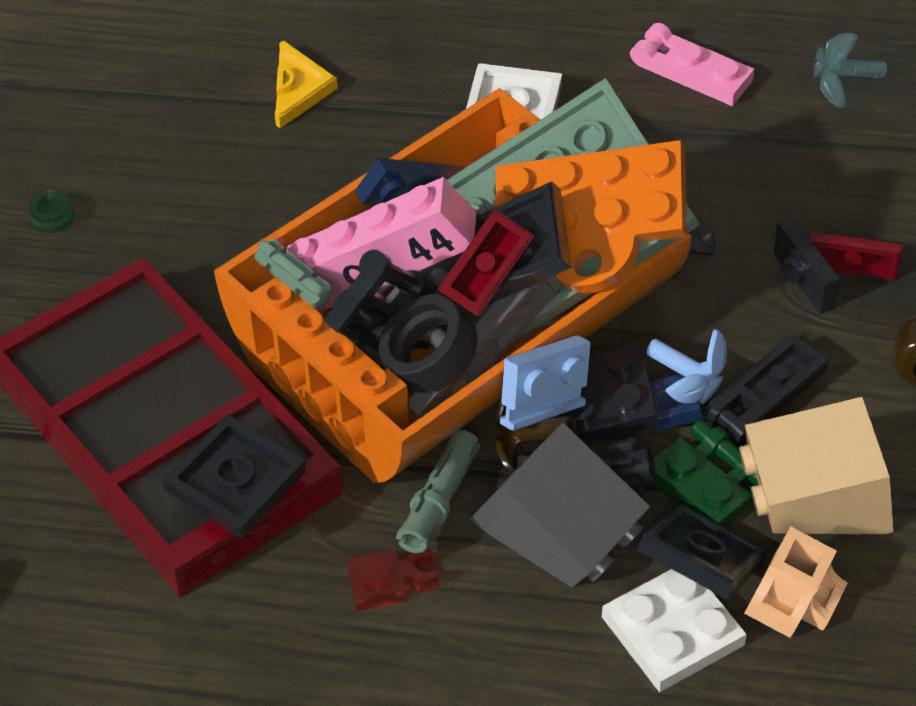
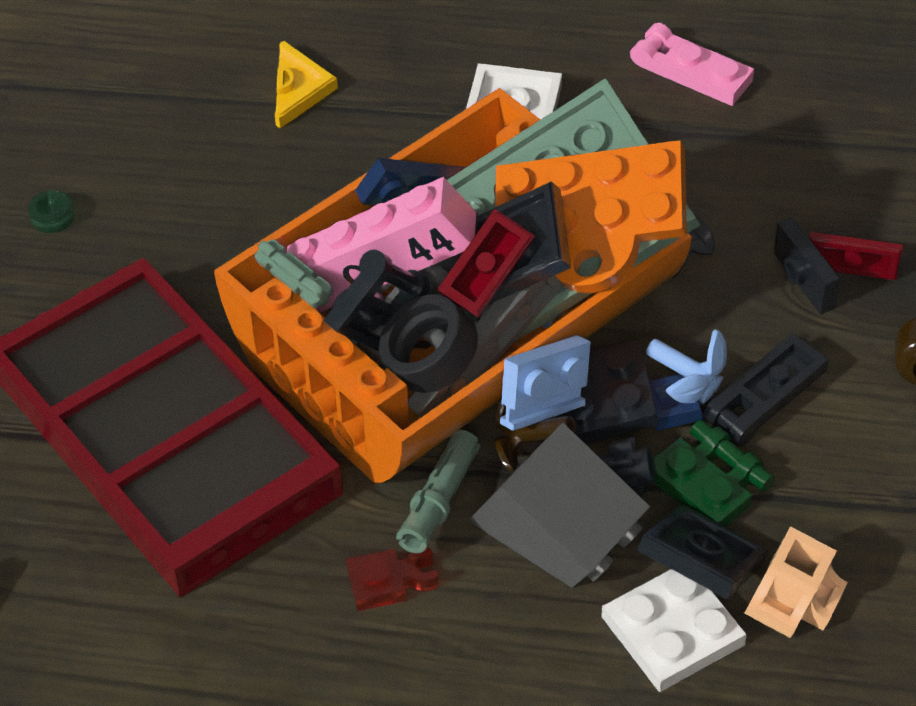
black plate [162,414,306,540] -> none
tan slope [739,397,894,534] -> none
clear light blue plant [814,33,887,108] -> none

